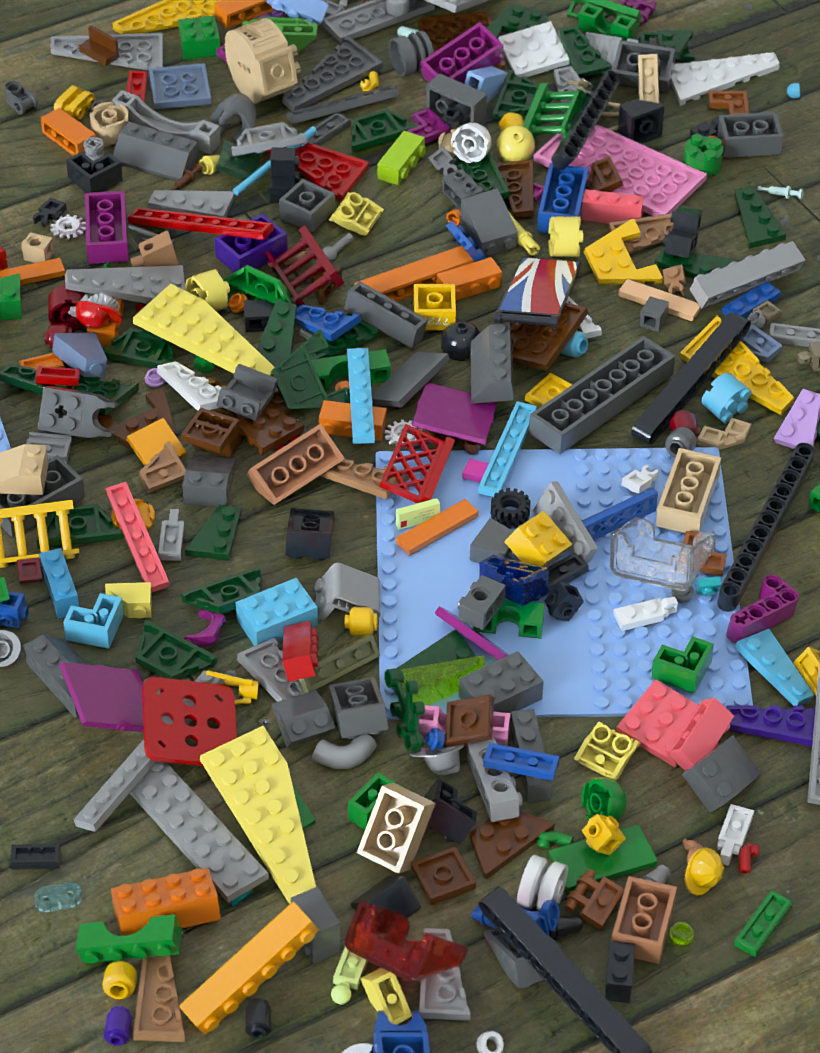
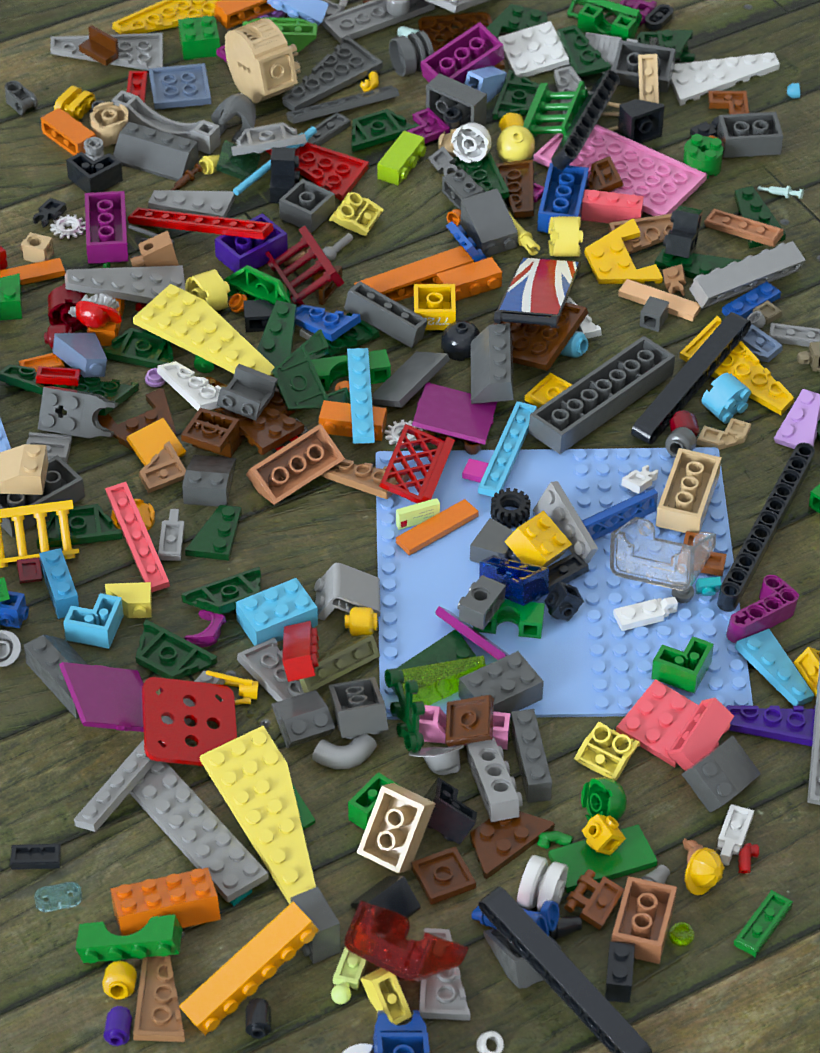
black slope [285,508,334,561] -> none
blue plate [425,728,444,751] -> none
blue plate [483,743,559,781] -> none
dark tan hand [567,78,592,93] -> none
none -> black plate [645,4,674,31]
none -> nougat tile [704,209,784,247]

